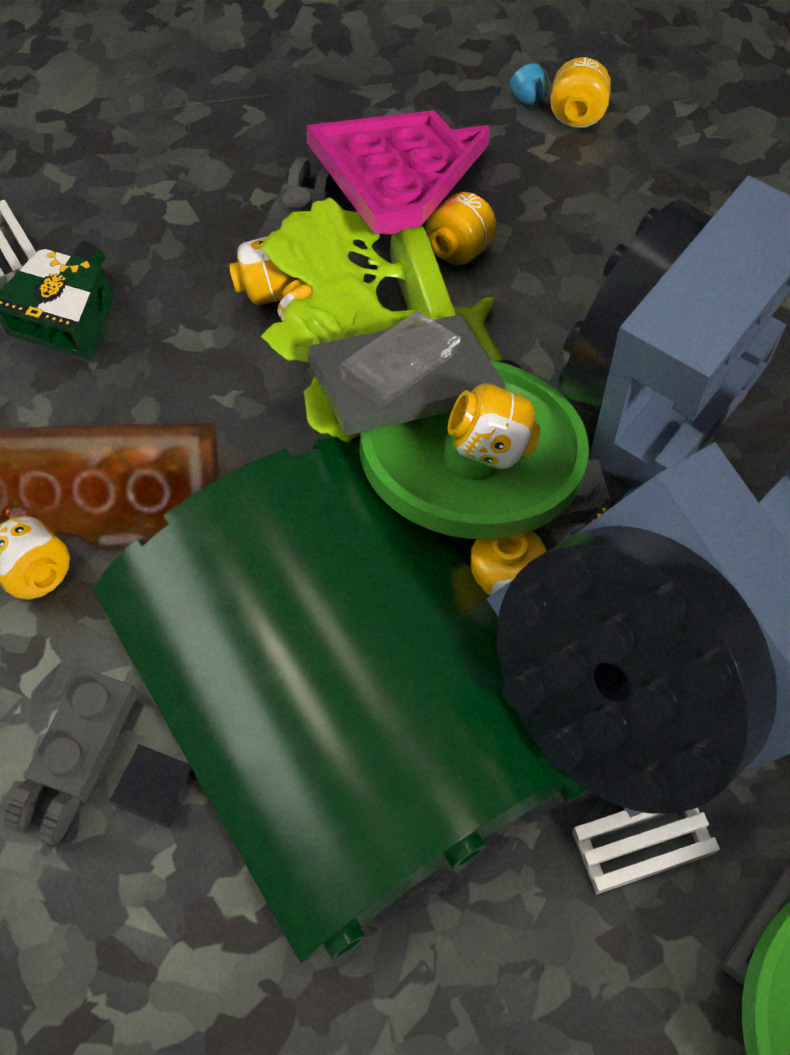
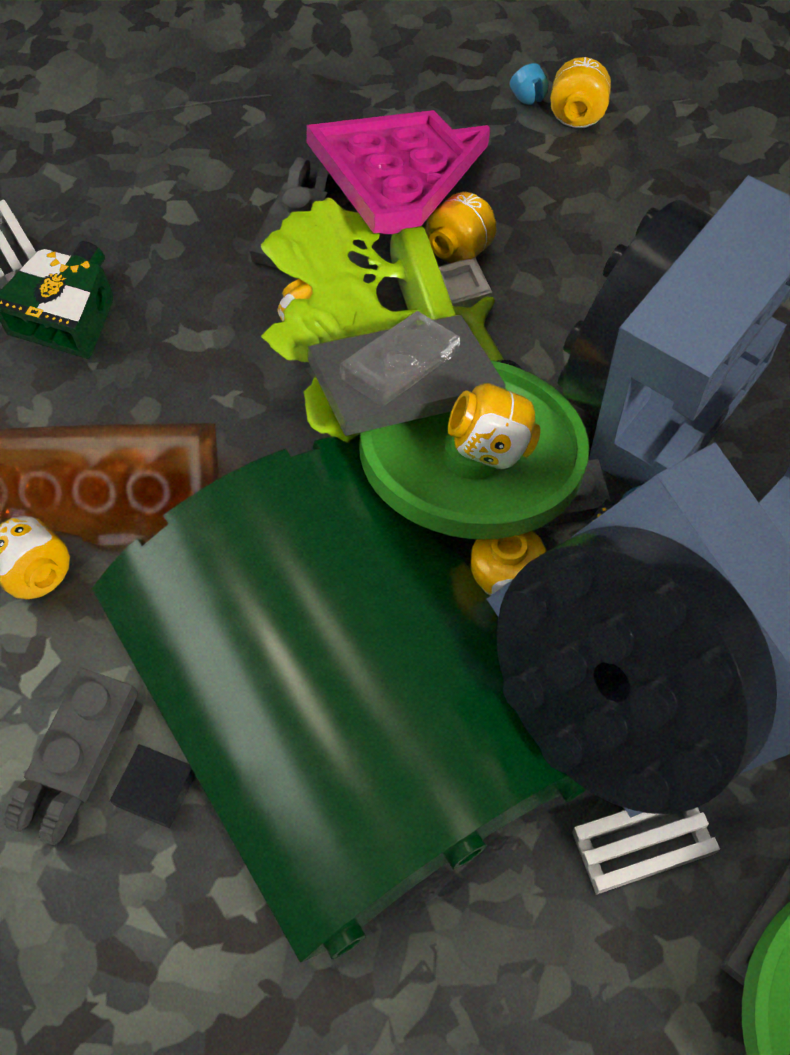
yellow head [229,237,299,305] -> none
none -> white tile [439,258,492,308]

